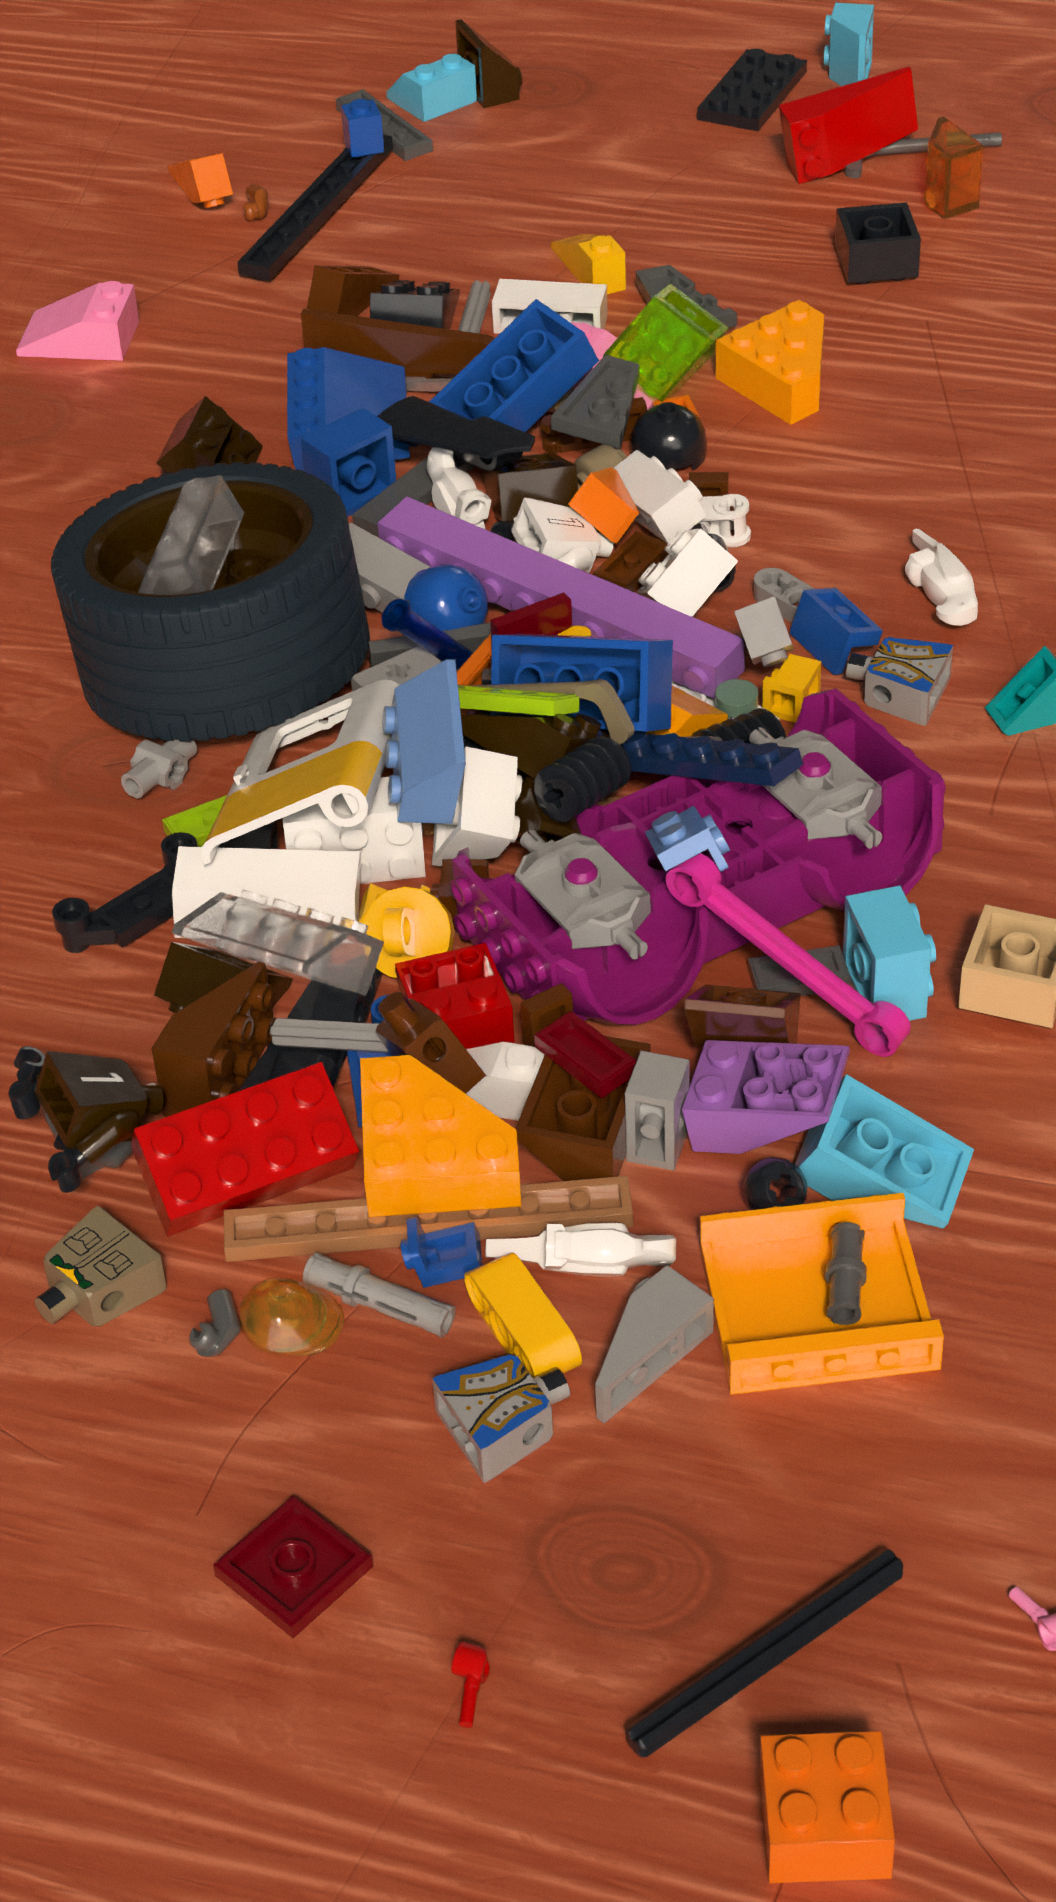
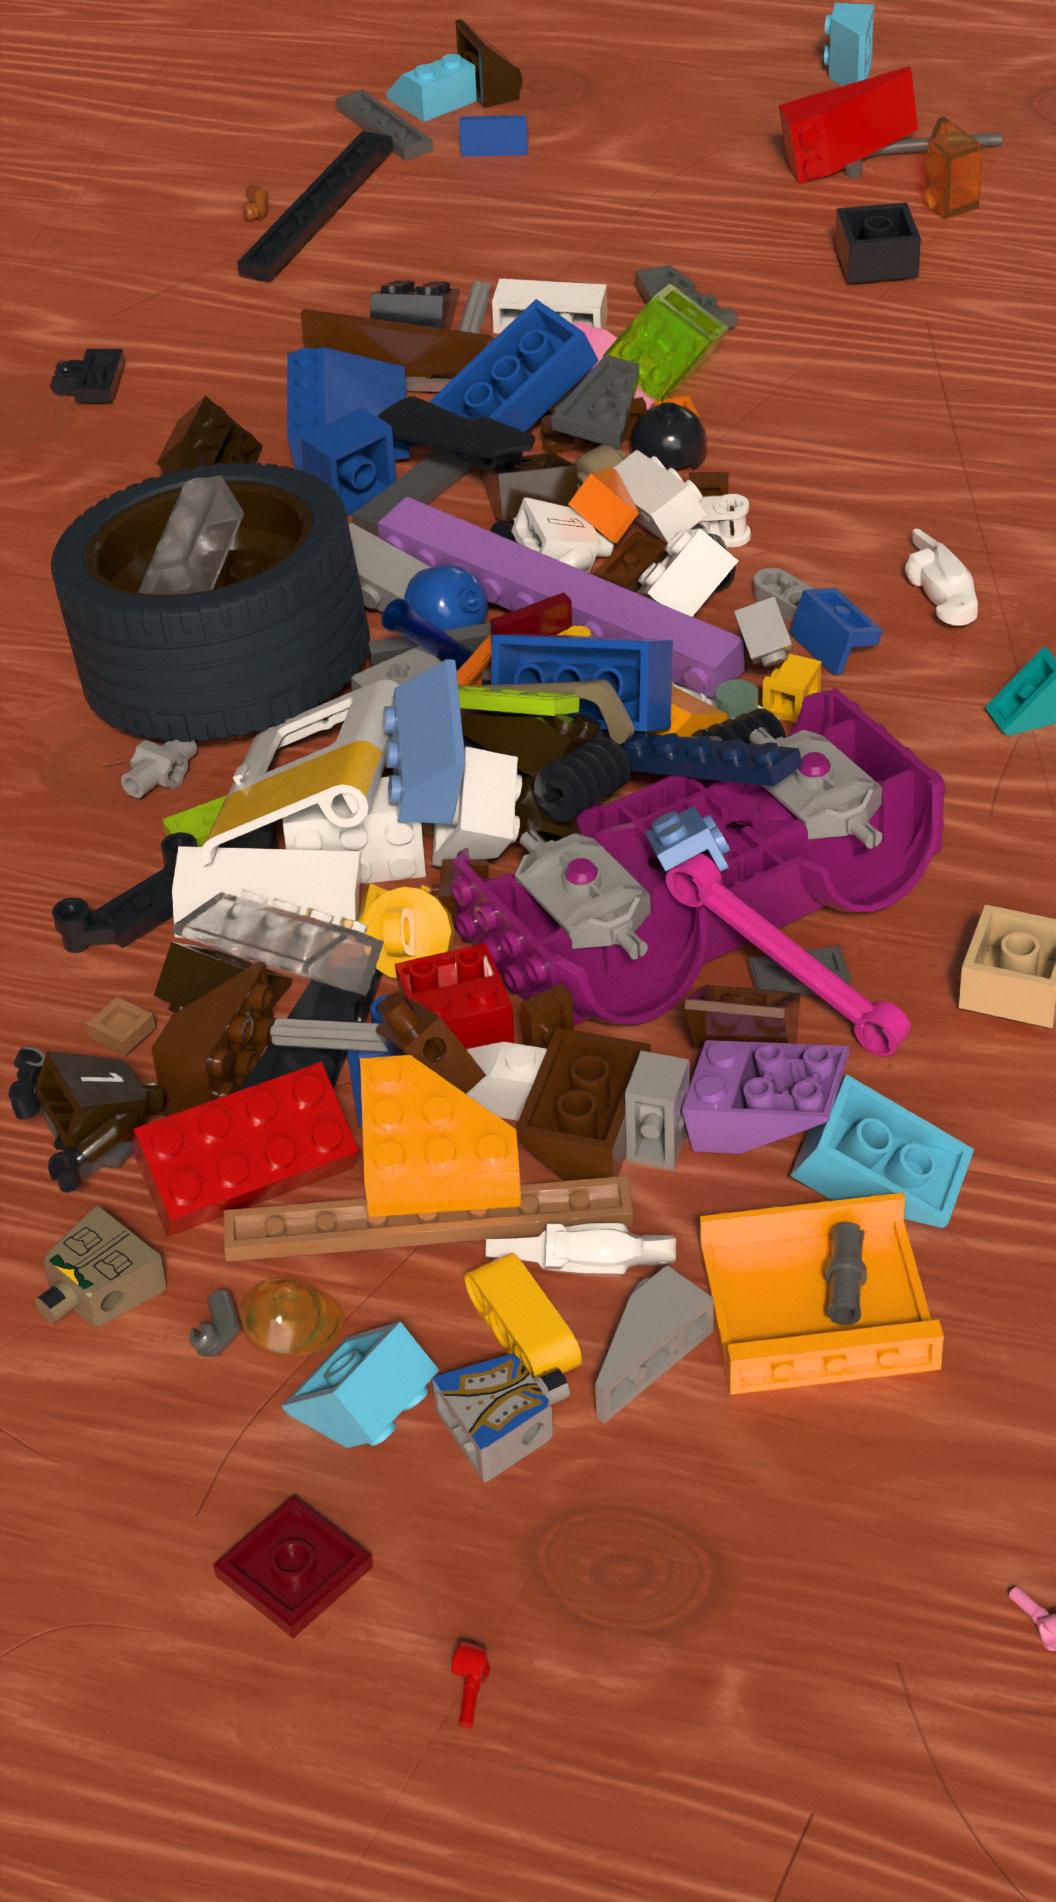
bright pink slope [16,281,139,361] -> none
orange slope [167,153,233,208] -> none
light grey pin [303,1252,456,1338] -> none
reddish brown slope [307,265,399,316] -> none
blue brick [341,99,384,158] -> none
blue bracket [401,1217,482,1288] -> none
white animal [426,447,492,529] -> none
dark red tile [534,1011,637,1098] -> none
yellow slope [551,234,626,294] -> none
black axle [625,1549,904,1758] -> none
black plate [697,49,807,131] -> none
light orange brick [716,300,824,425] -> none
black piece [744,1157,807,1210] -> none
orange brick [760,1731,895,1884] -> none
medium azure brick [843,885,936,1027] -> none
light grey torso [846,637,953,726] -> none
none -> black hinge [50,349,125,404]
none -> medium nougat plate [86,996,156,1056]
none -> medium azure slope [281,1322,439,1448]
none -> blue panel [459,115,529,157]

